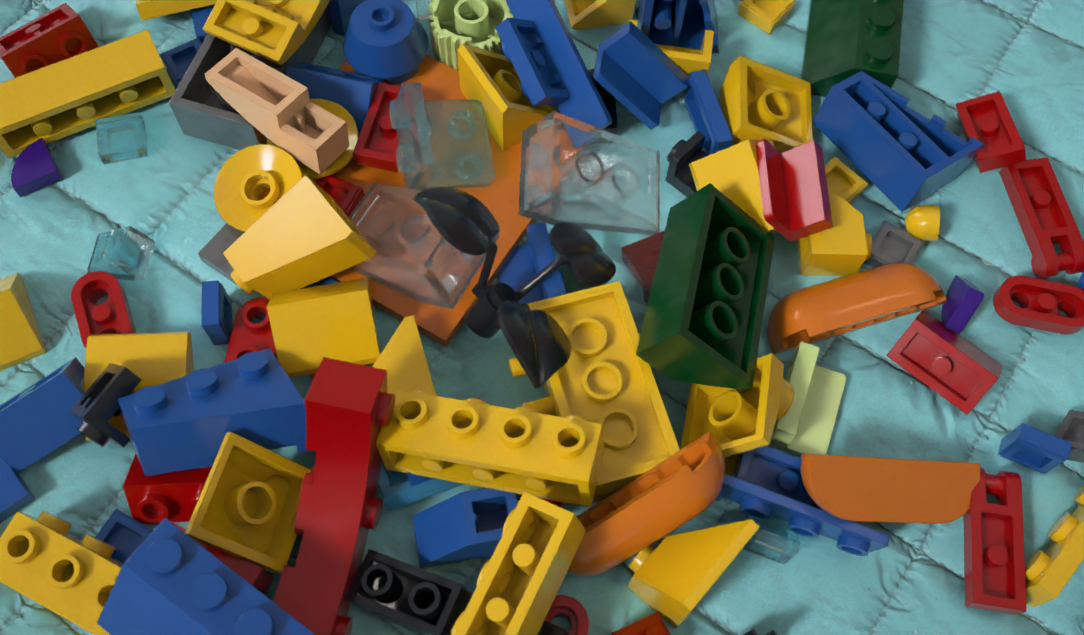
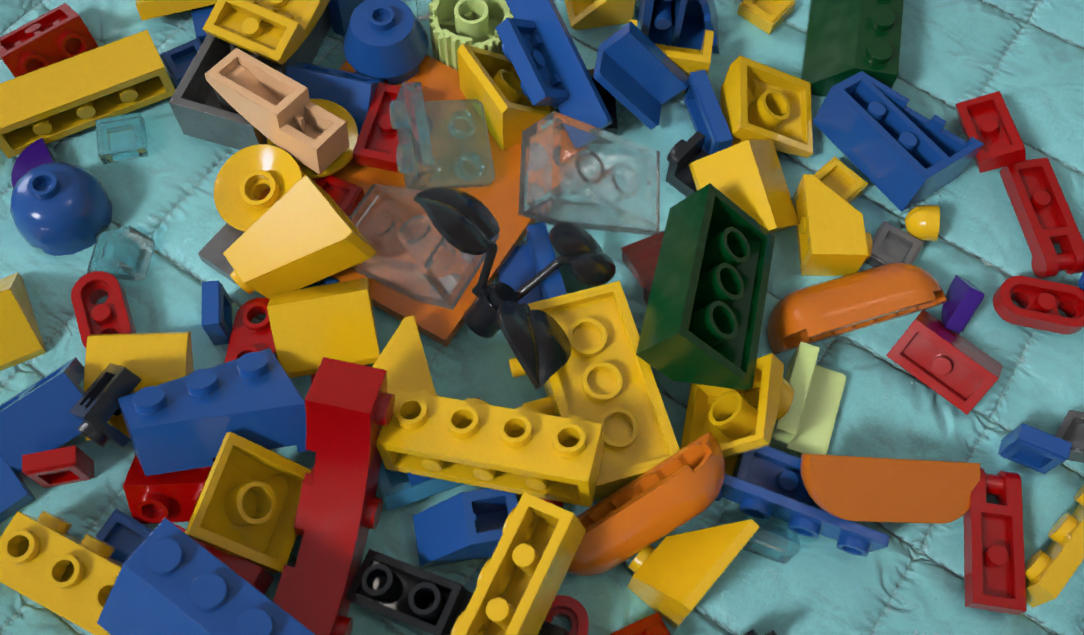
red panel [756,138,833,242] -> none
none -> blue cylinder [10,162,112,256]
none -> red tile [22,445,95,488]

